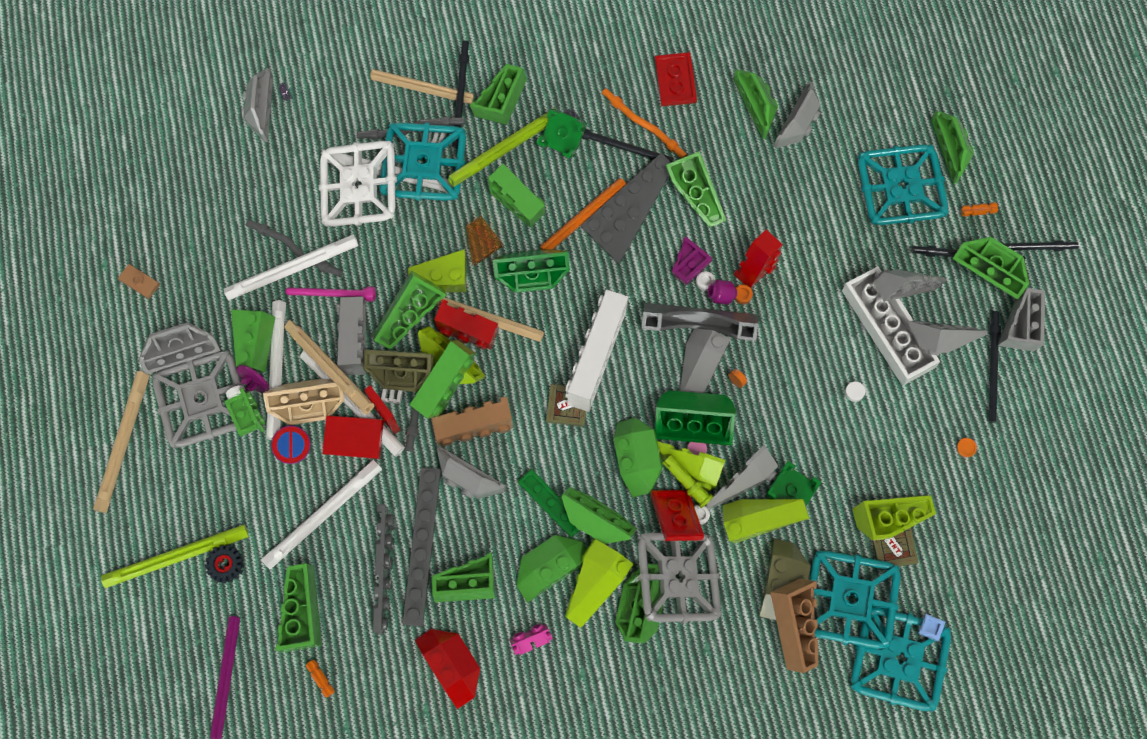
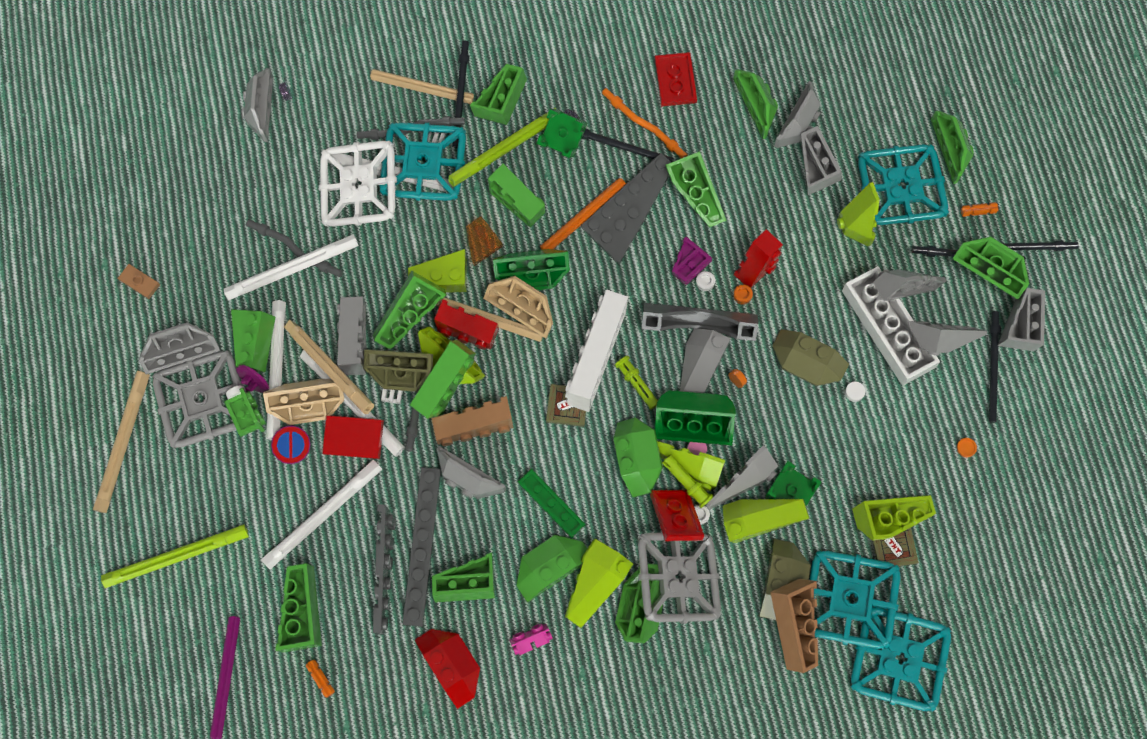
black bush [205,545,244,584] -> none
dark pink piece [285,287,376,302] -> none
red tile [365,385,401,434] -> none
bright green wedge [562,487,637,544] -> none
magenta head [708,279,737,305] -> none
light blue tile [918,614,945,642] -> none
none -> tan wedge [483,276,553,338]
none -> lime pin [614,355,658,410]
none -> olive wedge [772,329,849,386]
none -> light grey wedge [801,126,842,195]
none -> lime wedge [837,182,880,246]

